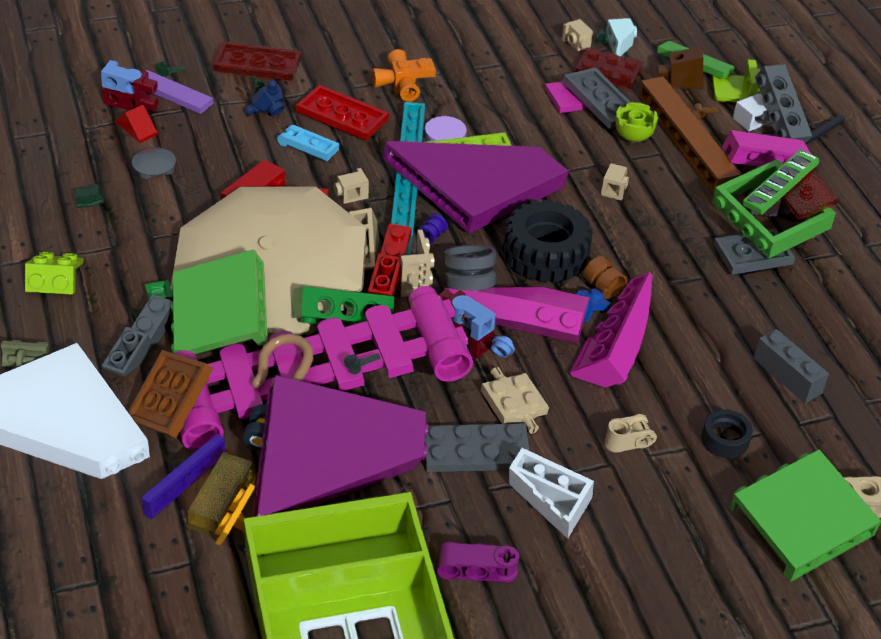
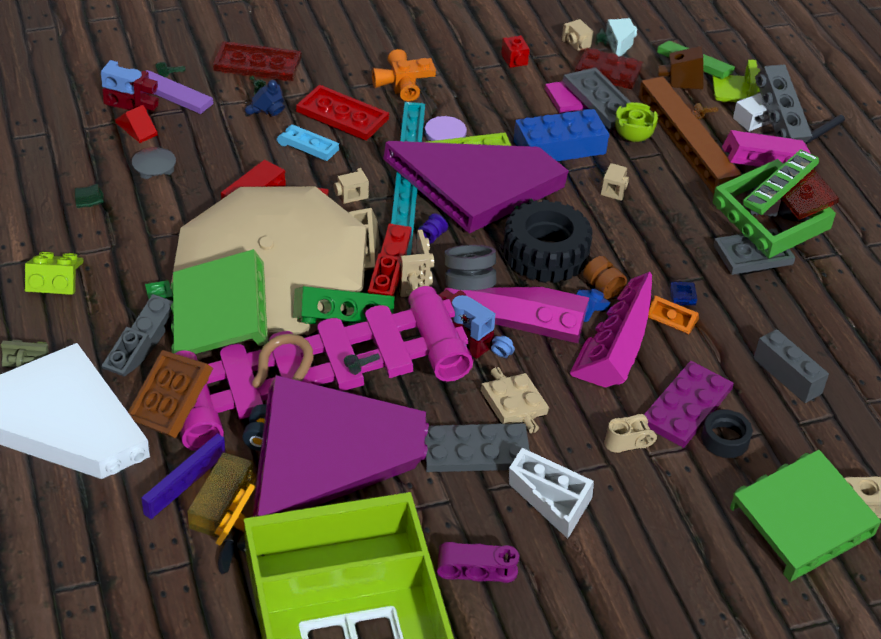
none -> black piece [218,526,240,574]
none -> red brick [501,36,530,68]
none -> blue brick [513,109,609,161]
none -> magenta plate [640,361,734,448]
none -> orange slope [648,296,699,335]
none -> clear blue plate [670,282,697,305]

